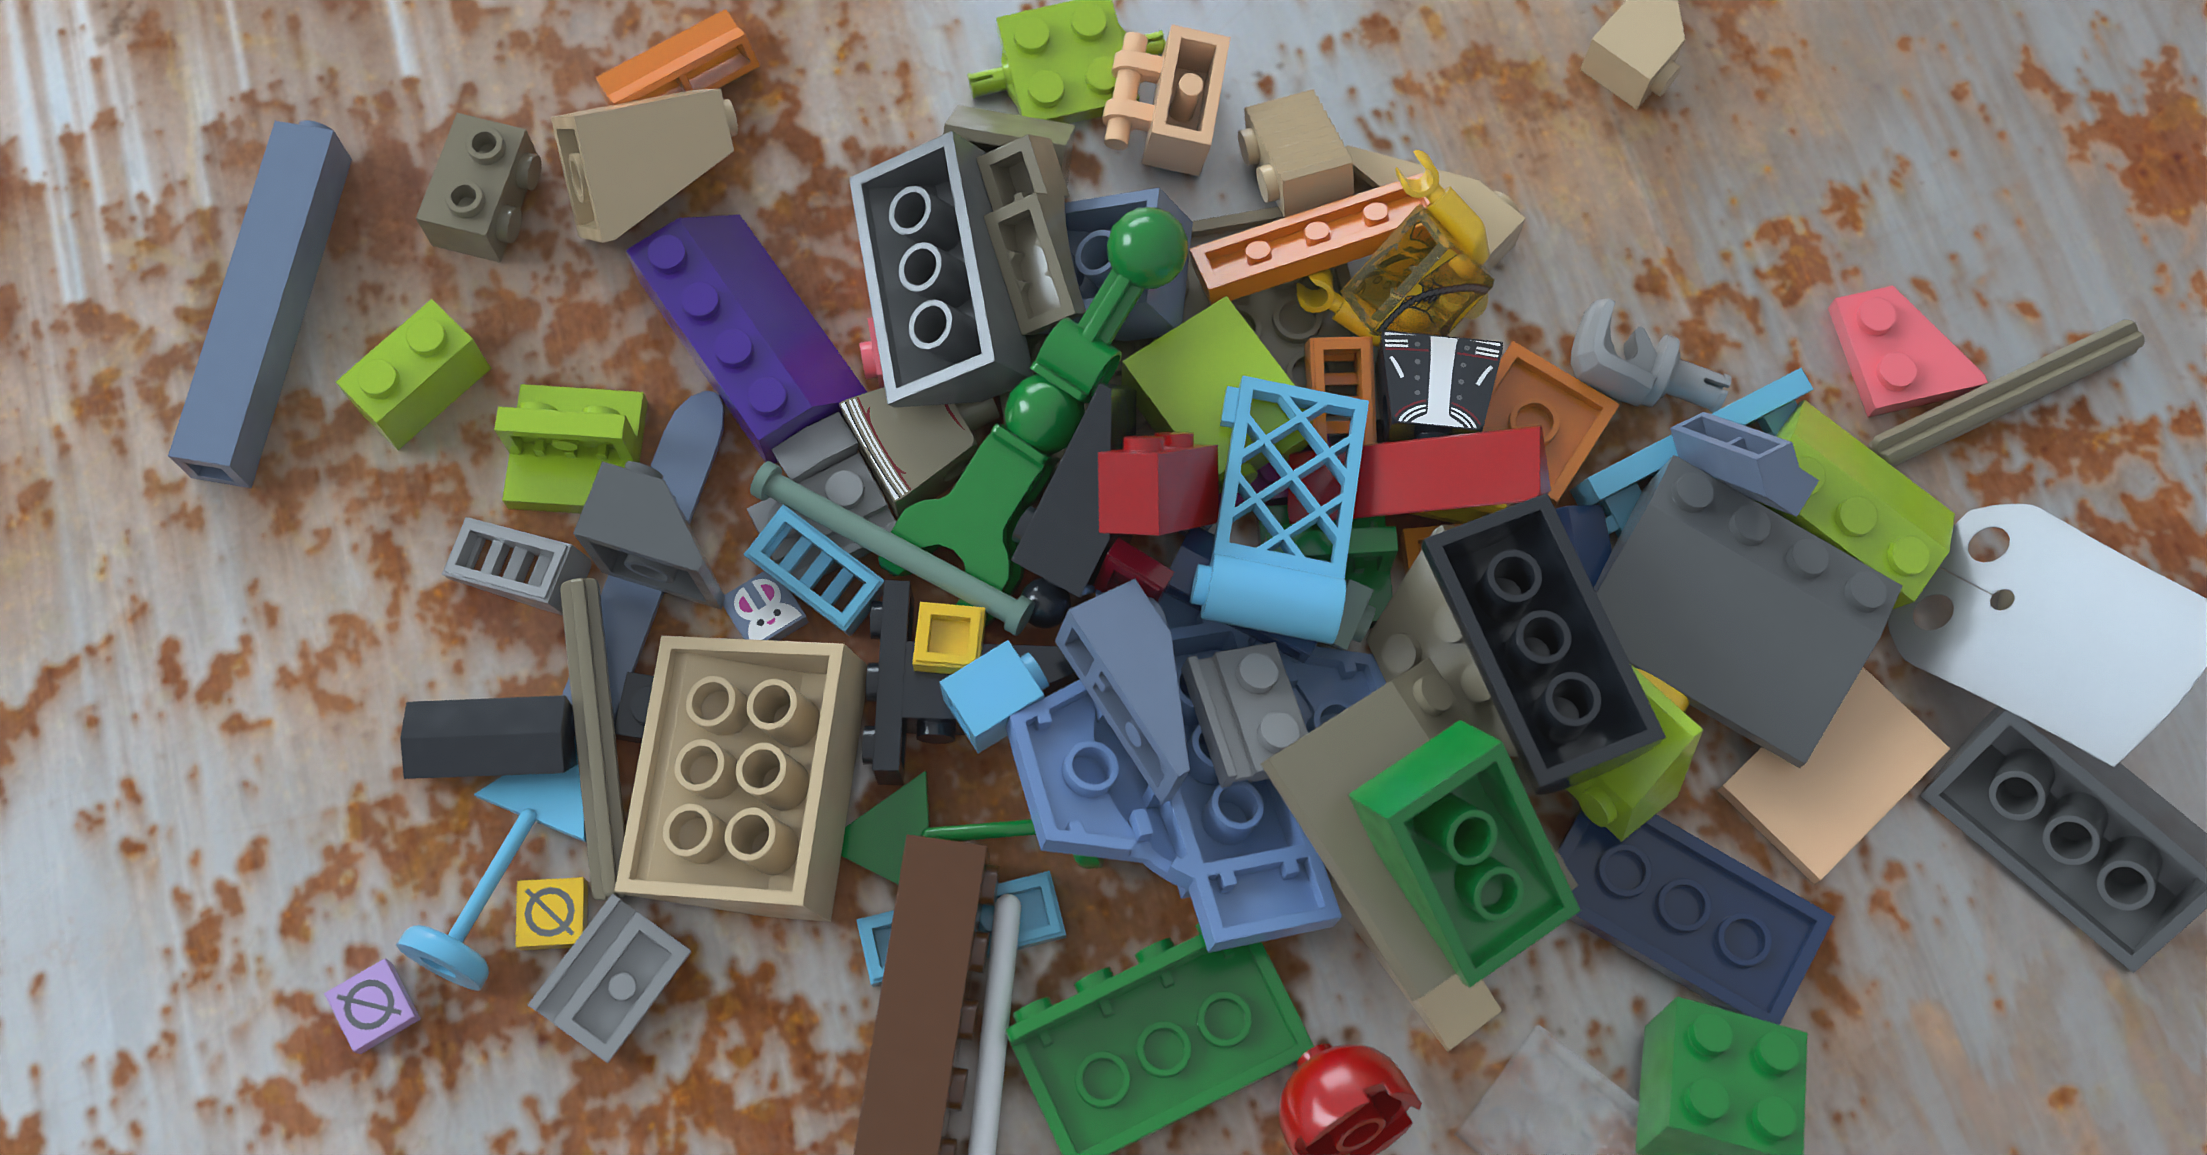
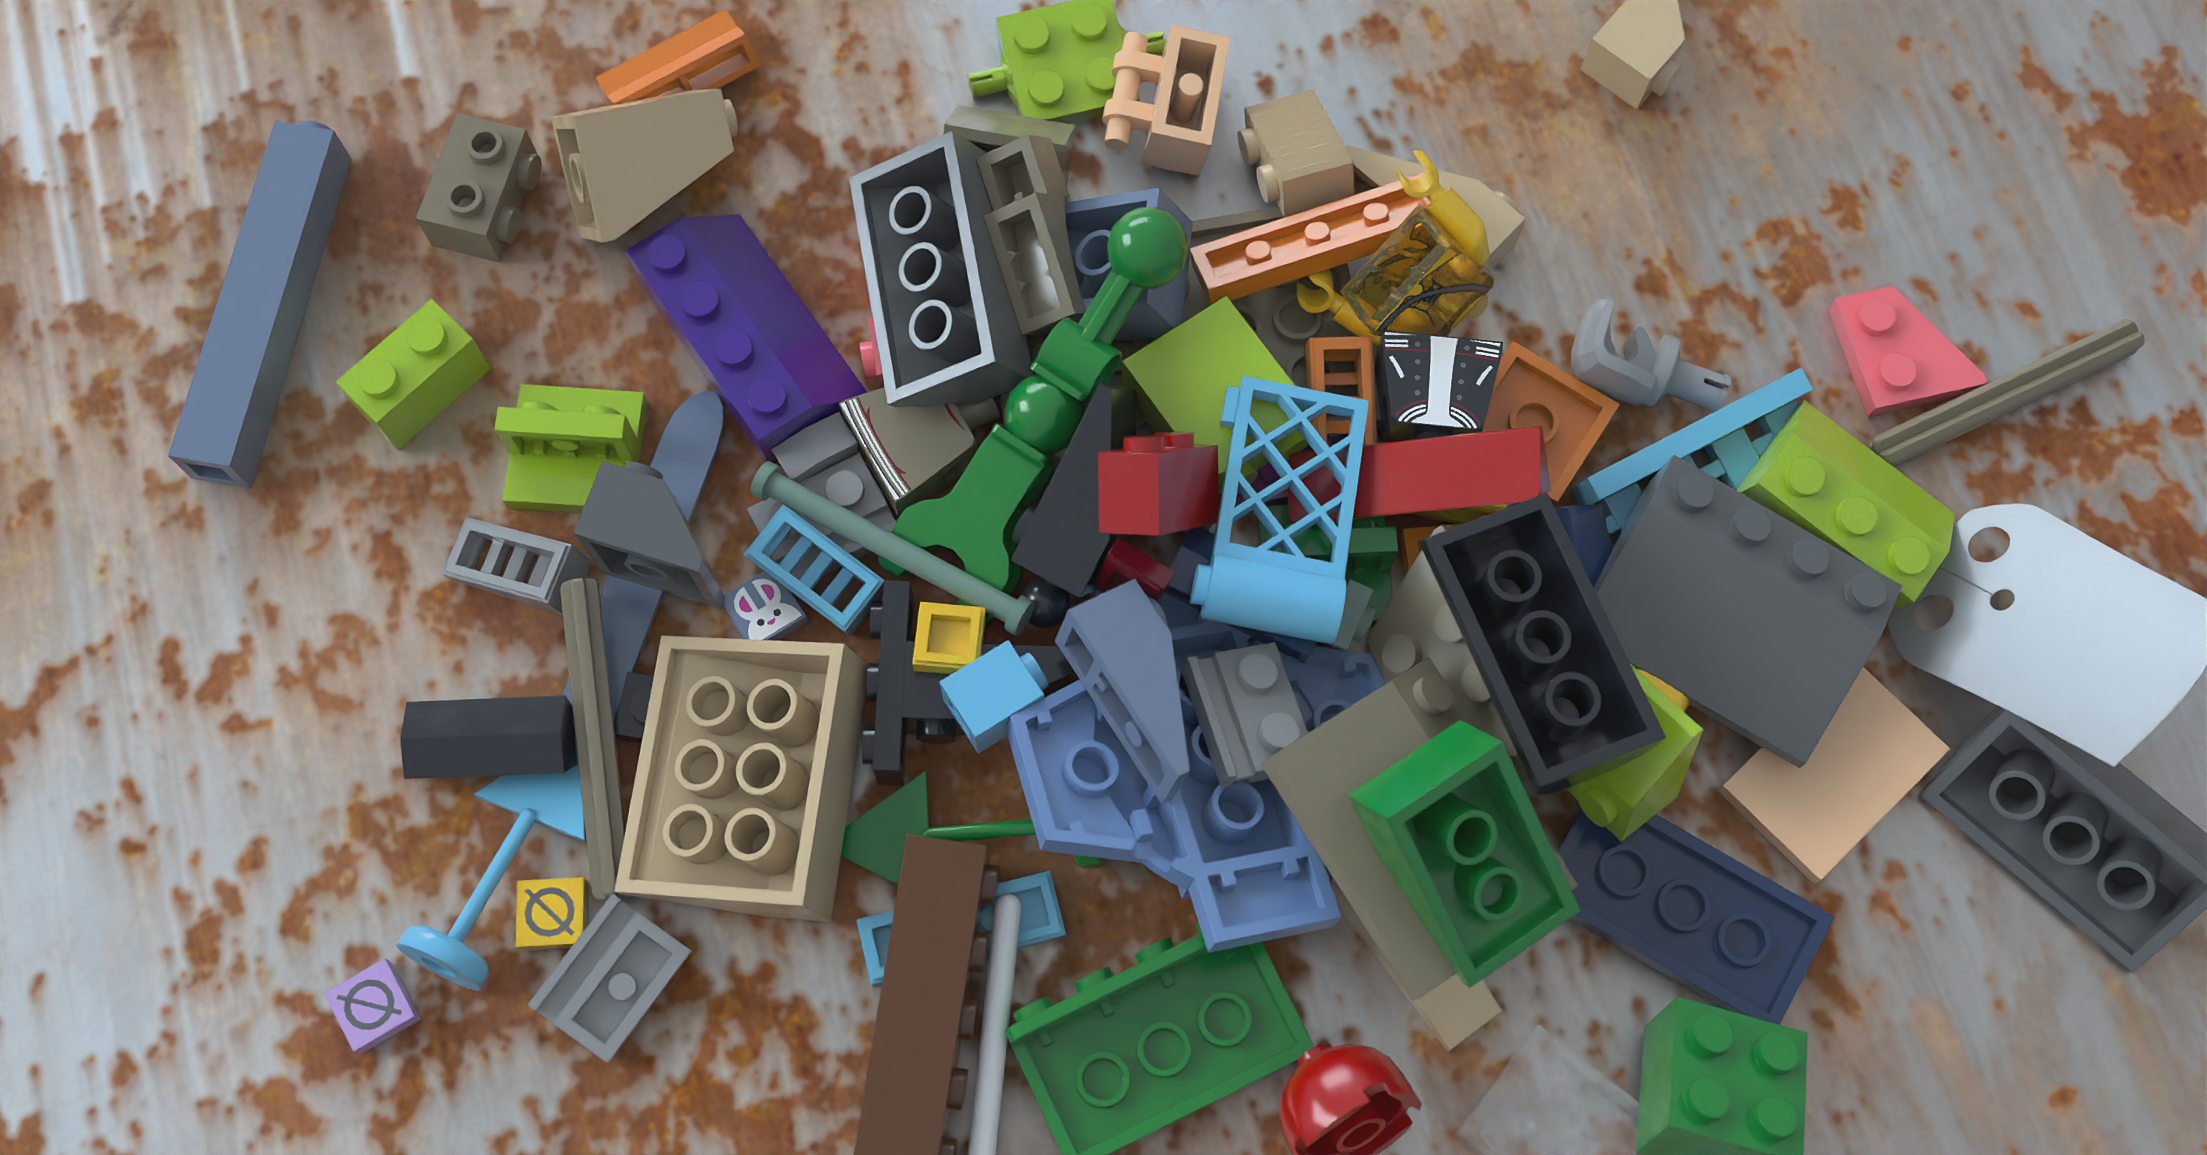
sand blue piece [1670,412,1819,517] -> none

